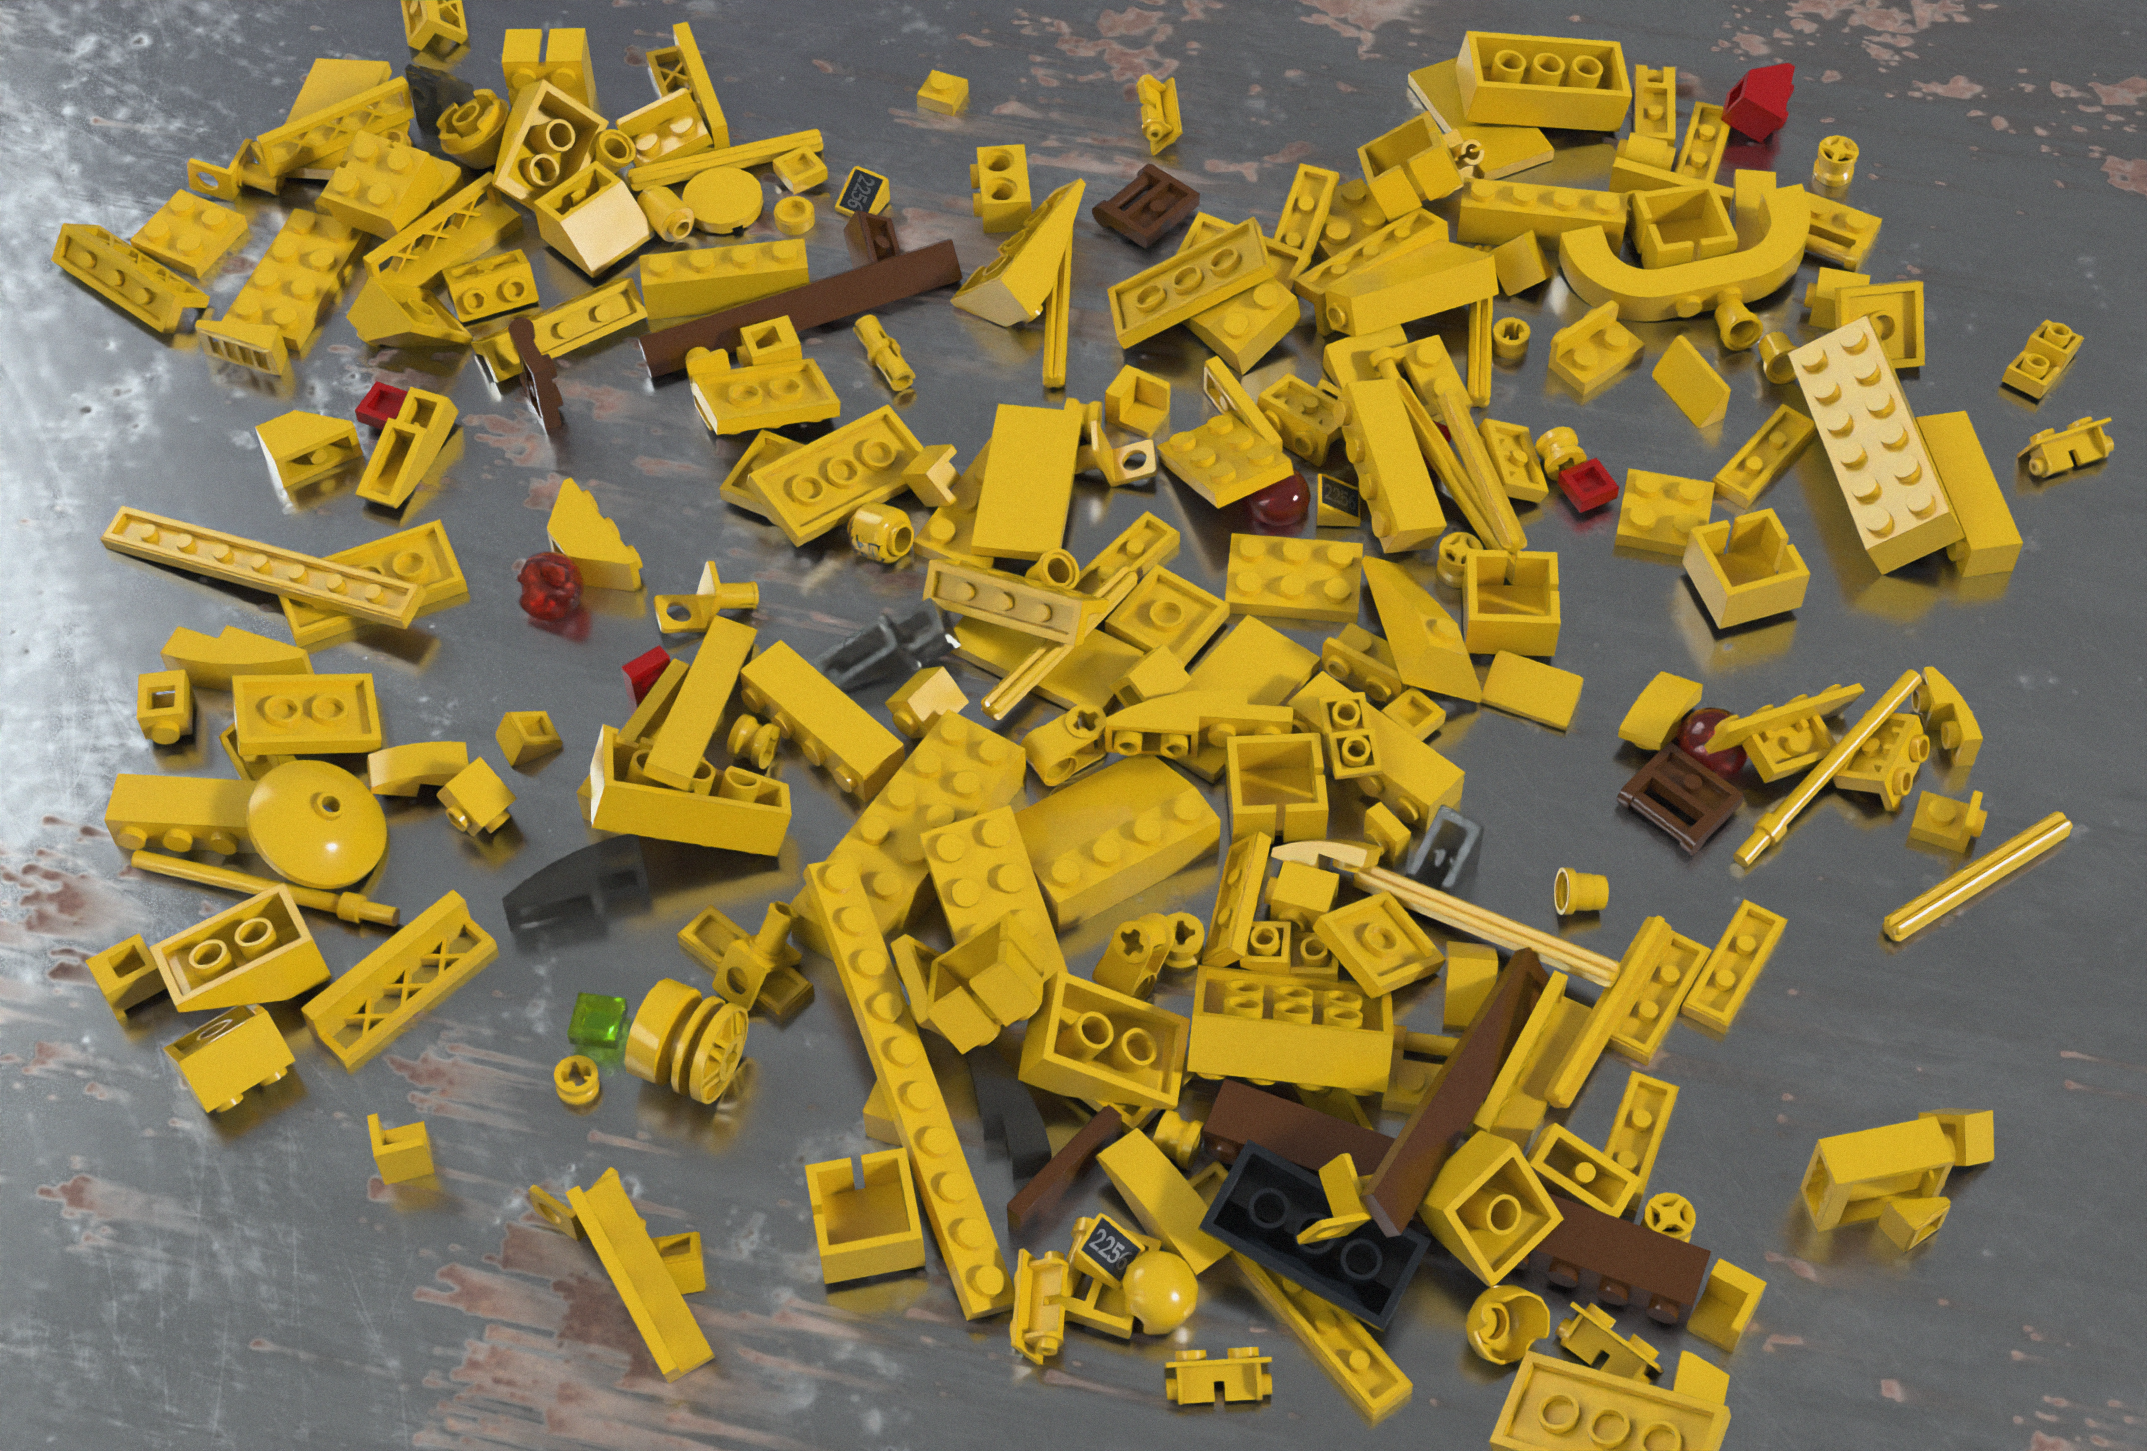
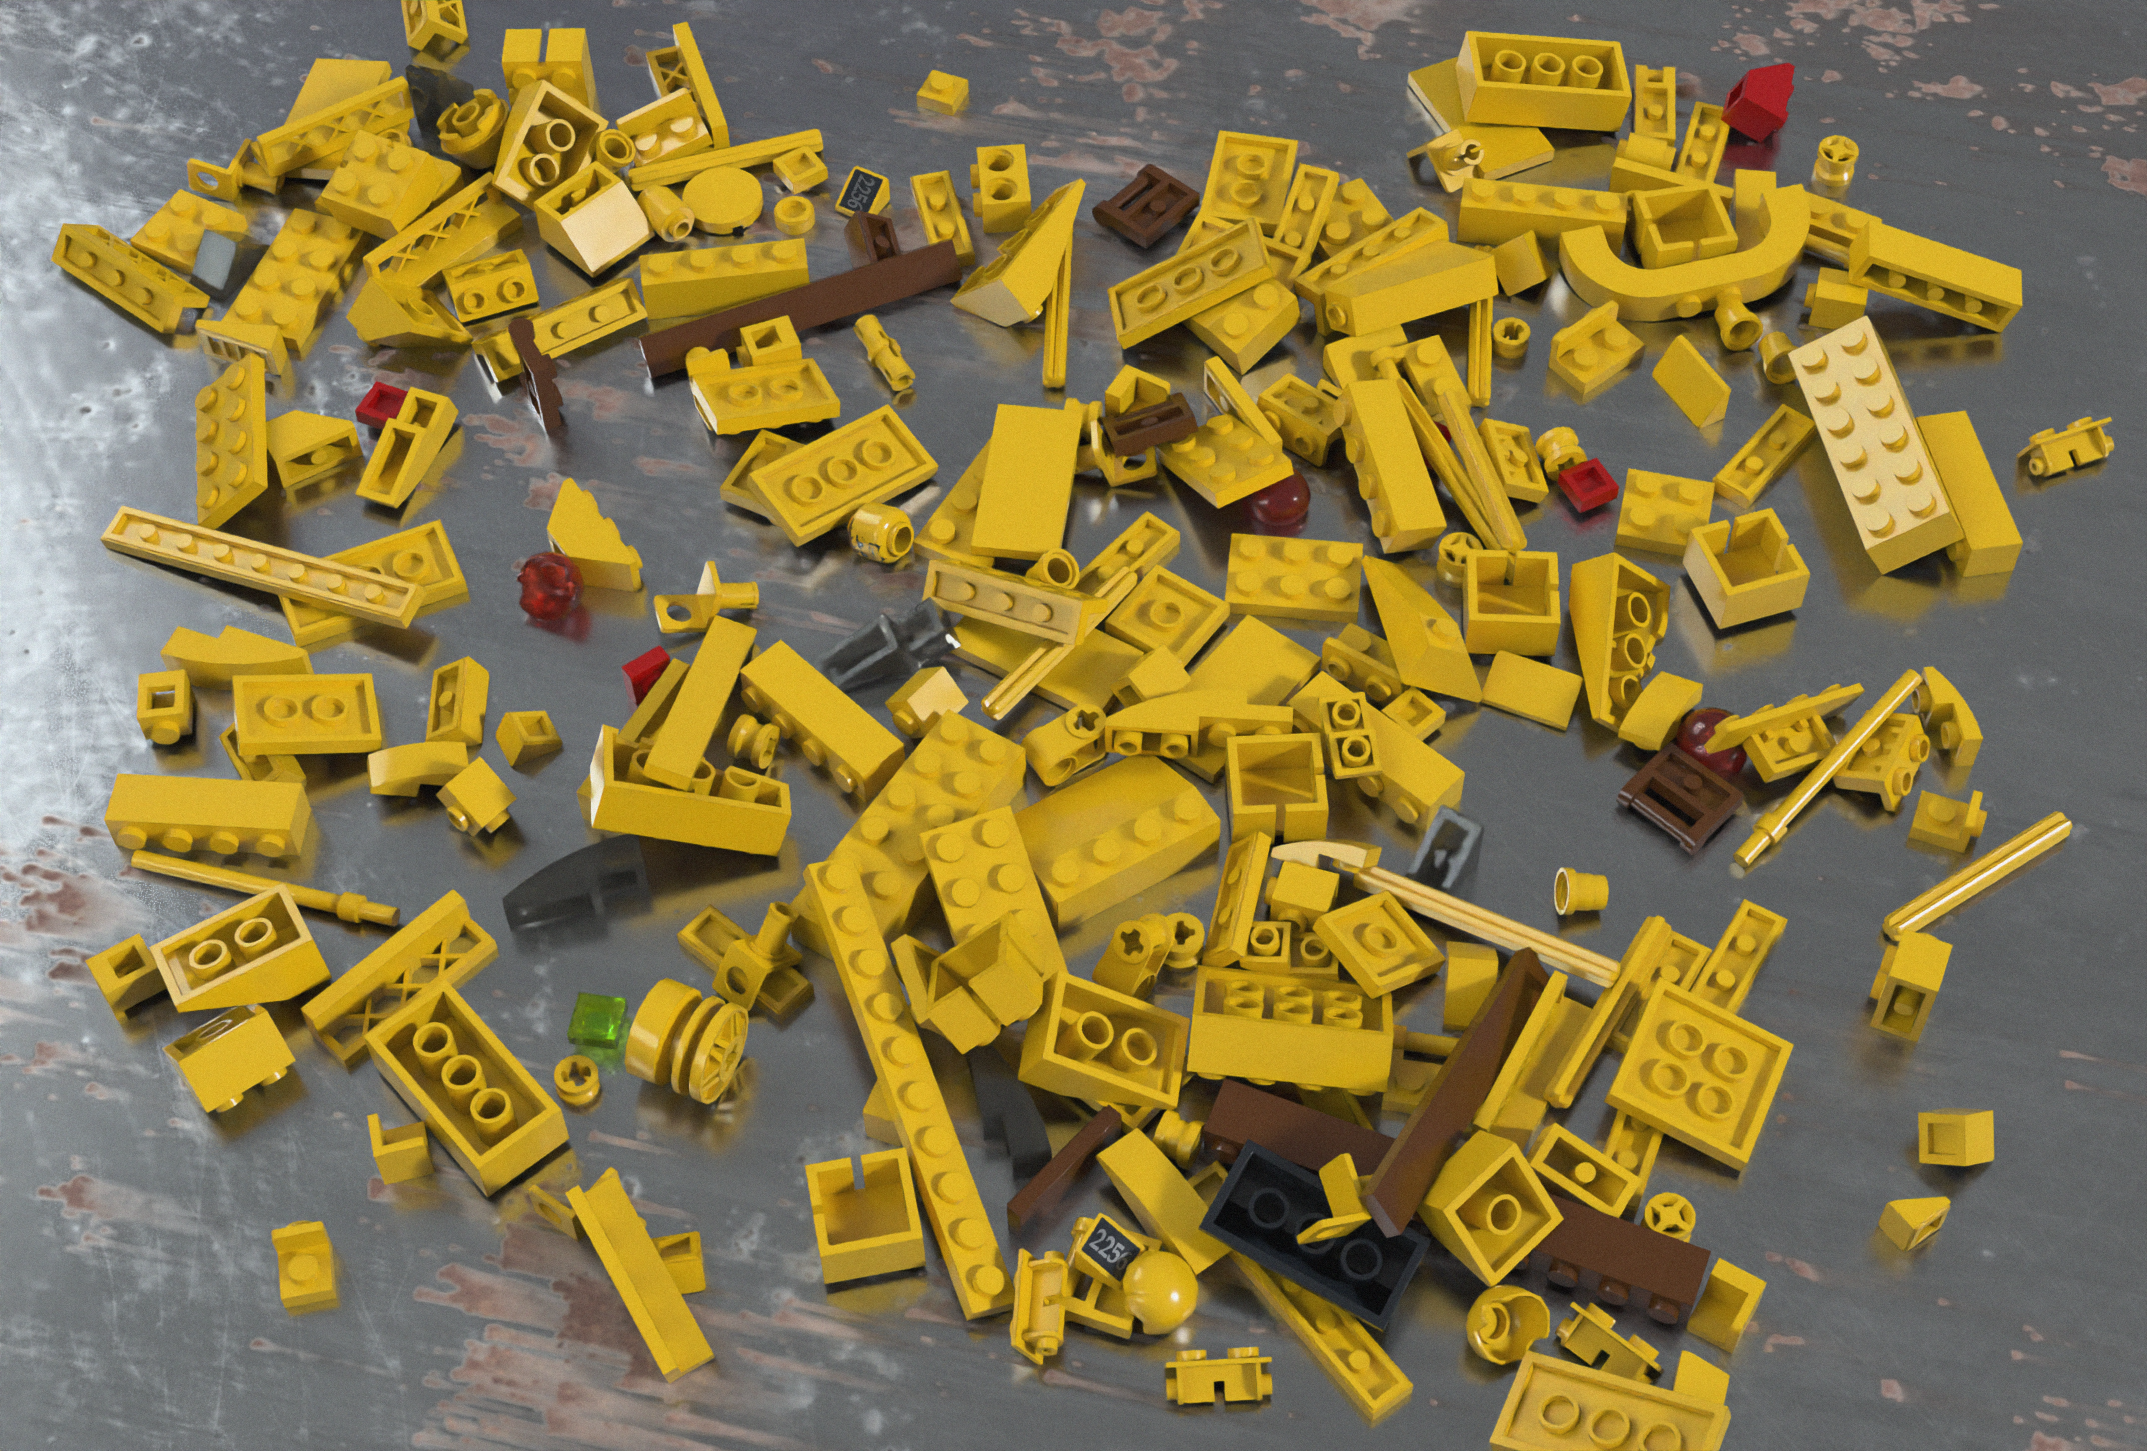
yellow dish [246,760,387,889] -> none
yellow panel [900,444,961,507] -> none
yellow hinge [1136,74,1183,156] -> none
slope [1316,473,1361,526] -> none
yellow piece [1357,110,1463,223] -> none
yellow plate [1363,802,1411,868] -> none
yellow window [1800,1116,1956,1232] -> none
yellow plate [1835,280,1925,369] -> none
yellow slope [2001,319,2084,399] -> none
none -> clear smoke slope [189,229,270,303]
none -> yellow plate [195,352,268,530]
none -> yellow bracket [271,1220,337,1308]
none -> yellow brick [363,979,569,1197]
none -> yellow slope [425,656,489,746]
none -> yellow tile [910,170,975,267]
none -> reddish brown plate [1100,392,1199,458]
none -> yellow plate [1200,130,1298,236]
none -> yellow wedge [1568,552,1671,733]
none -> yellow plate [1604,977,1794,1171]
none -> yellow brick [1849,219,2022,333]
none -> yellow brick [1869,929,1953,1043]

